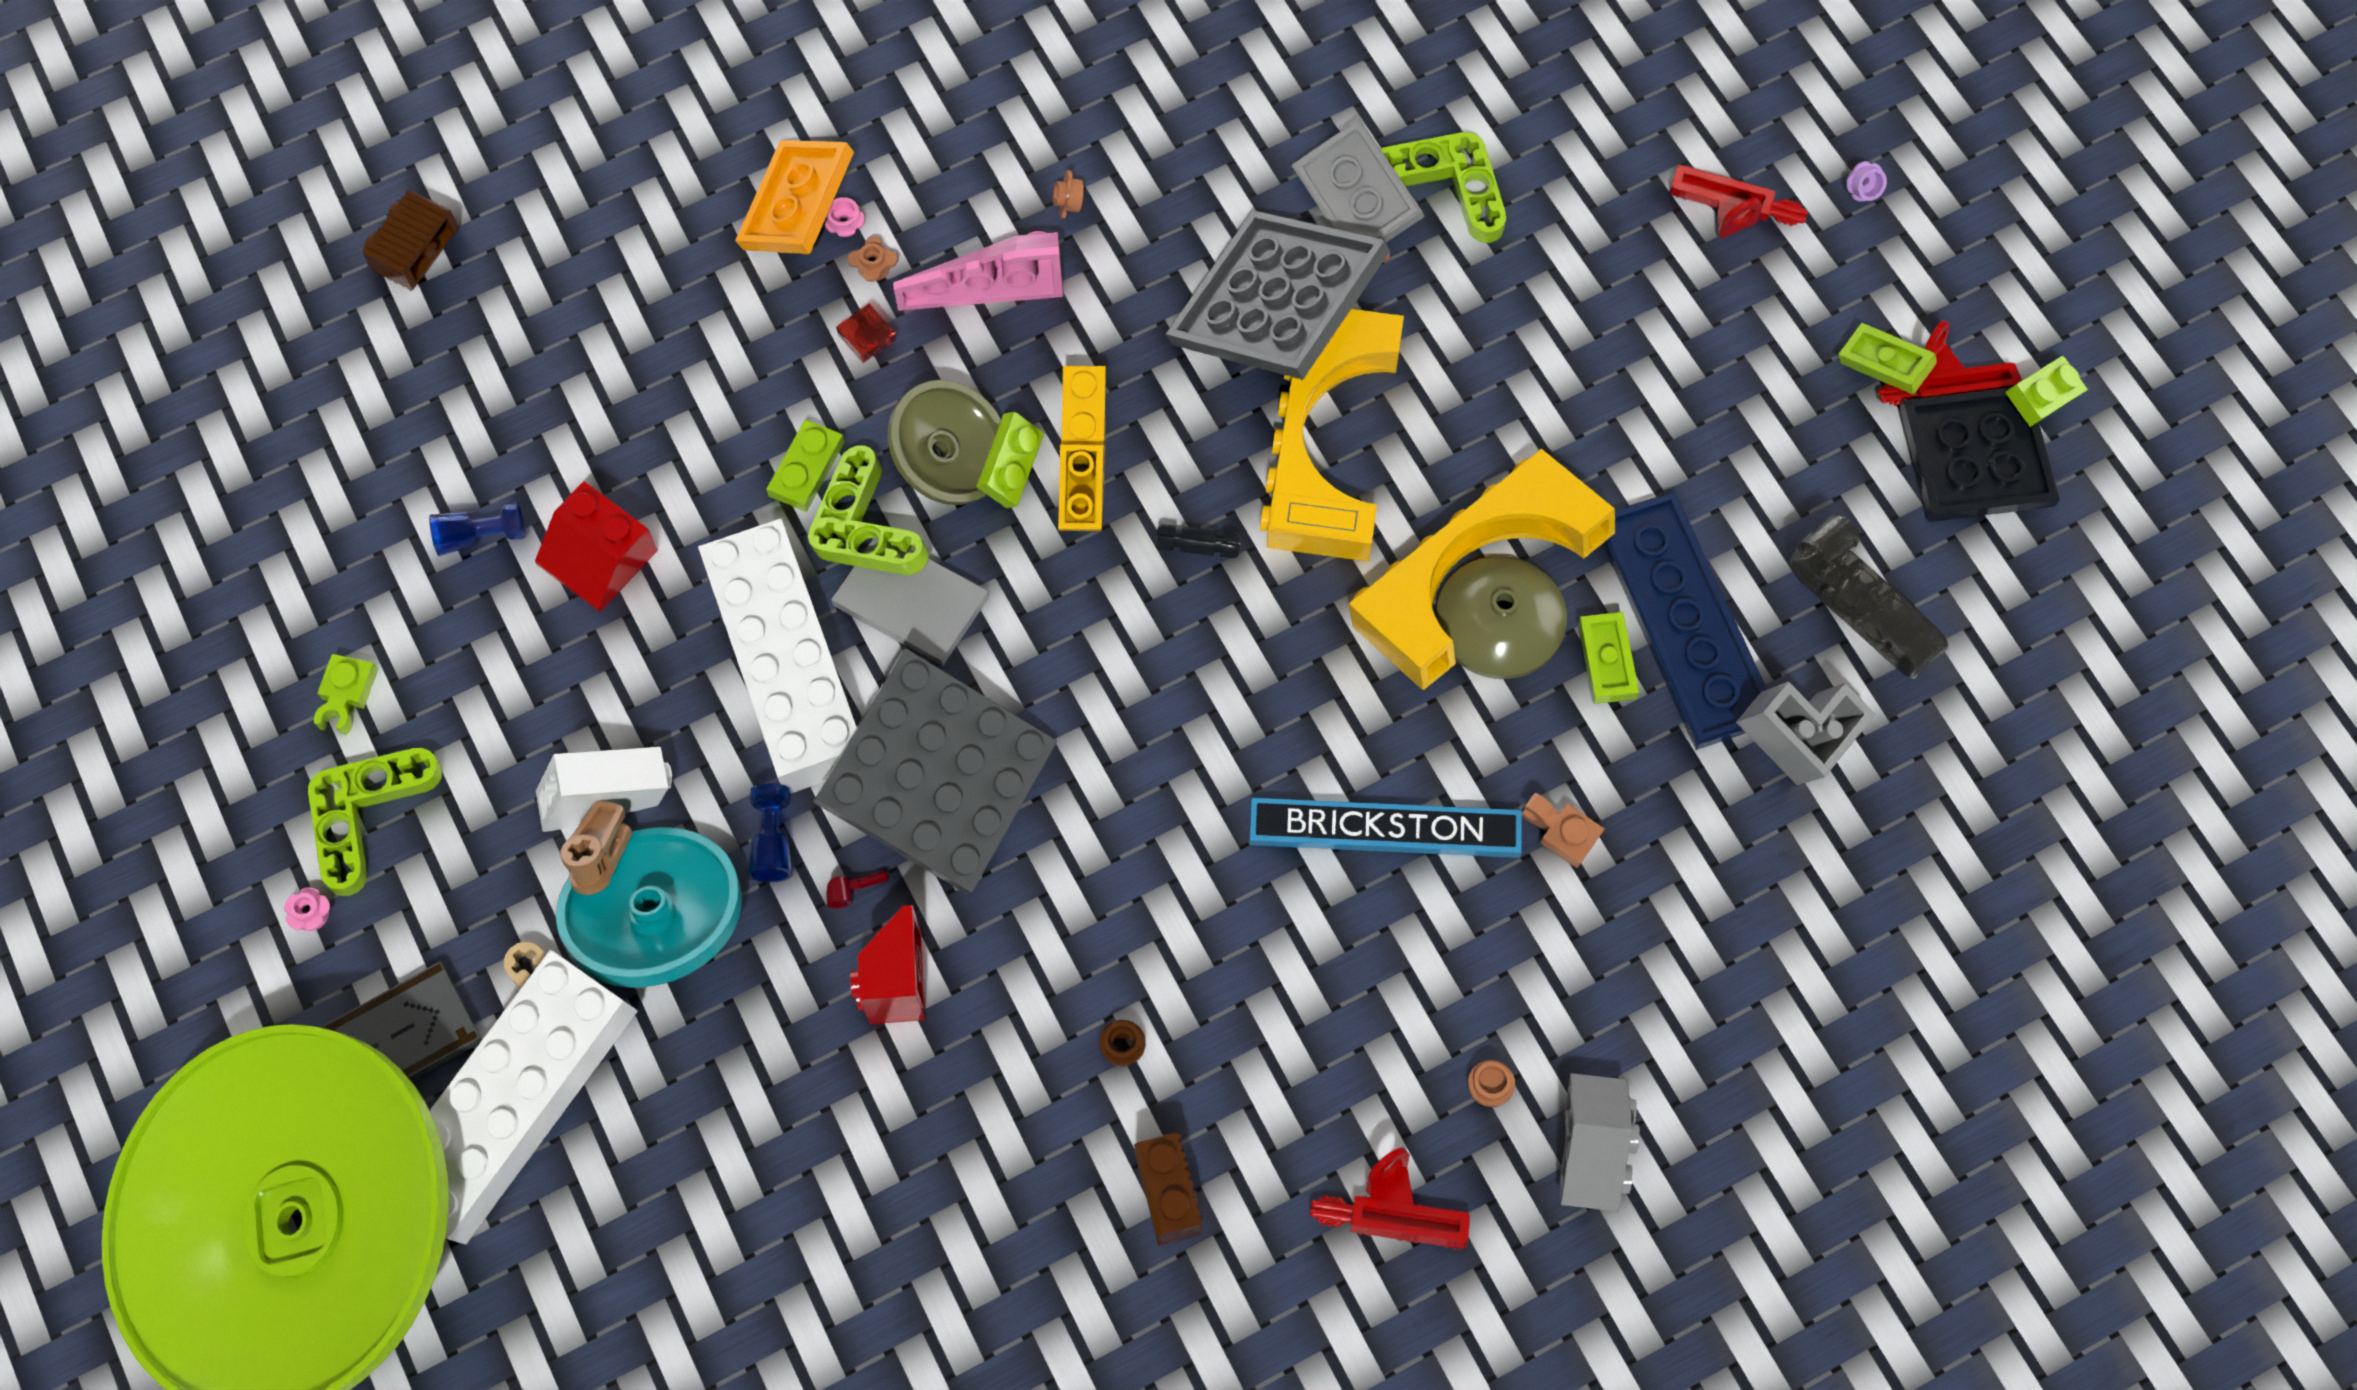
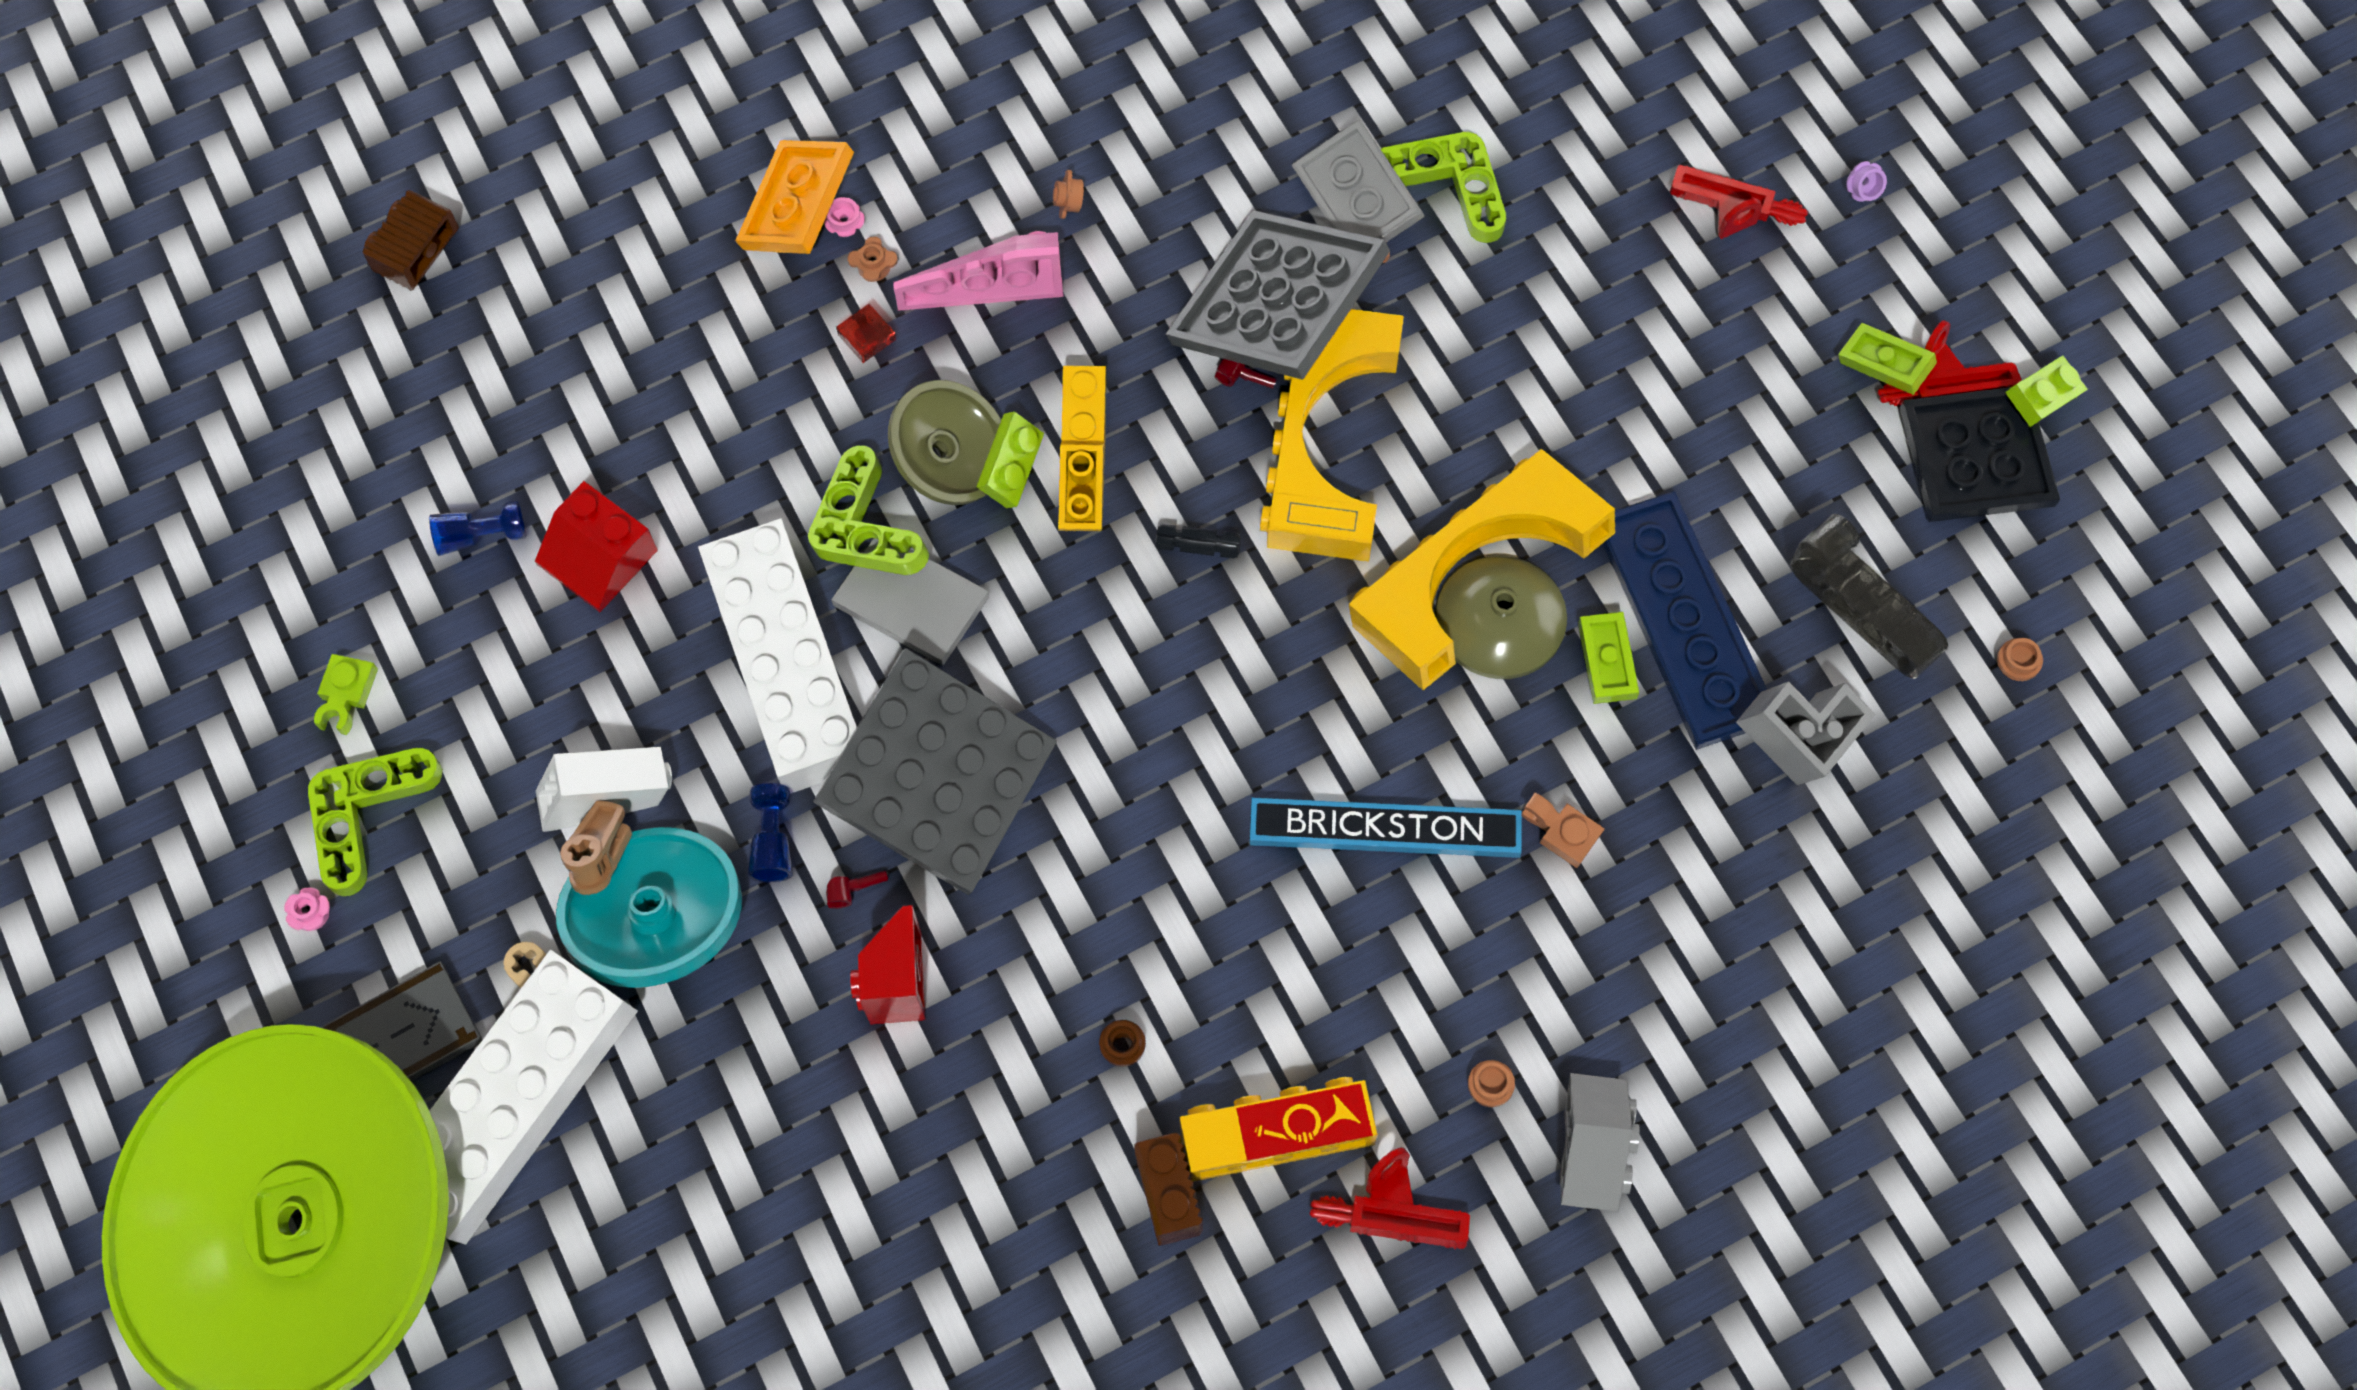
lime plate [766,419,845,512] -> none
none -> brick [1180,1077,1377,1182]
none -> dark red hand [1215,359,1277,389]
none -> nougat plate [1997,638,2043,681]

